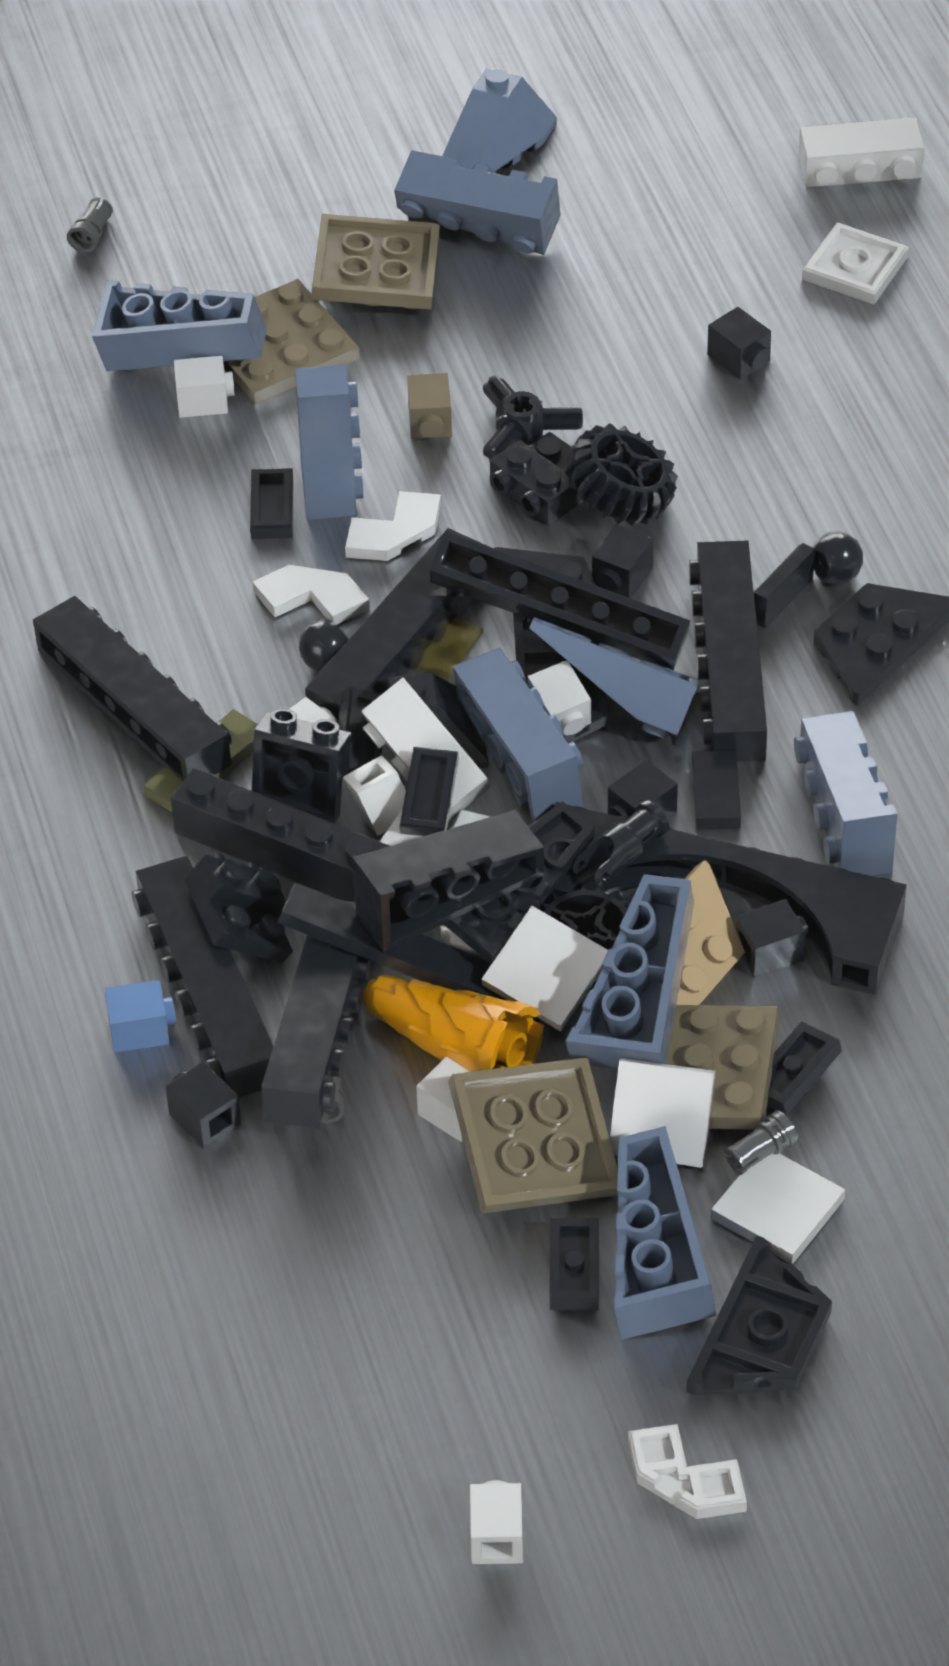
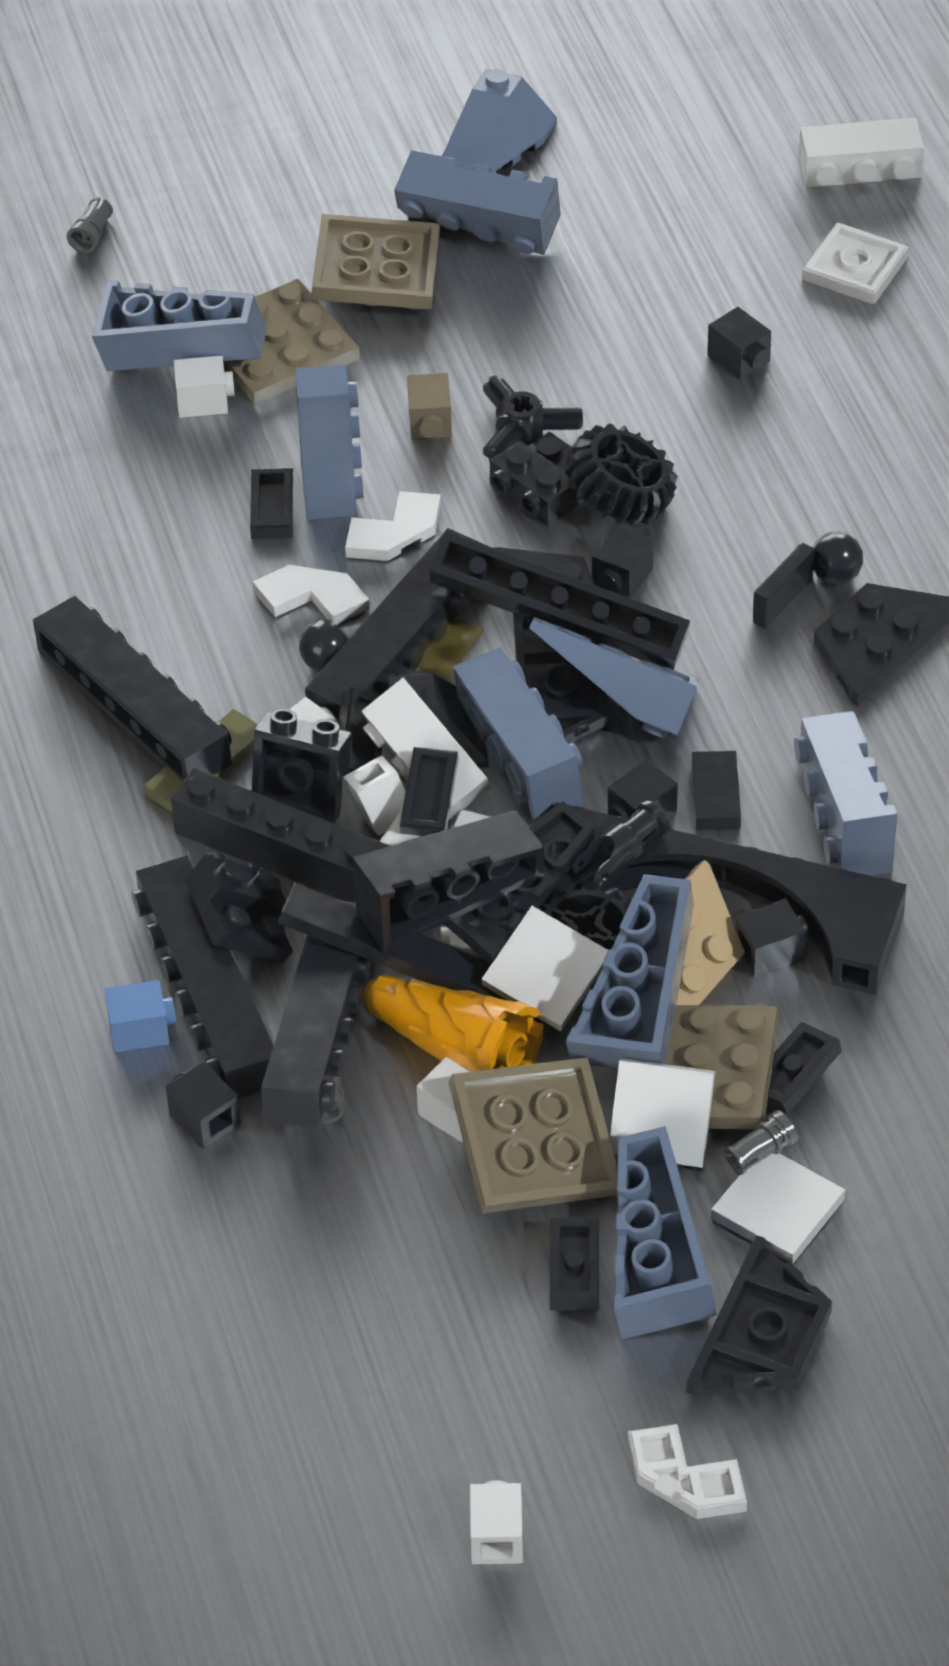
white brick [528,660,591,735] -> none
black brick [689,540,767,762] -> none

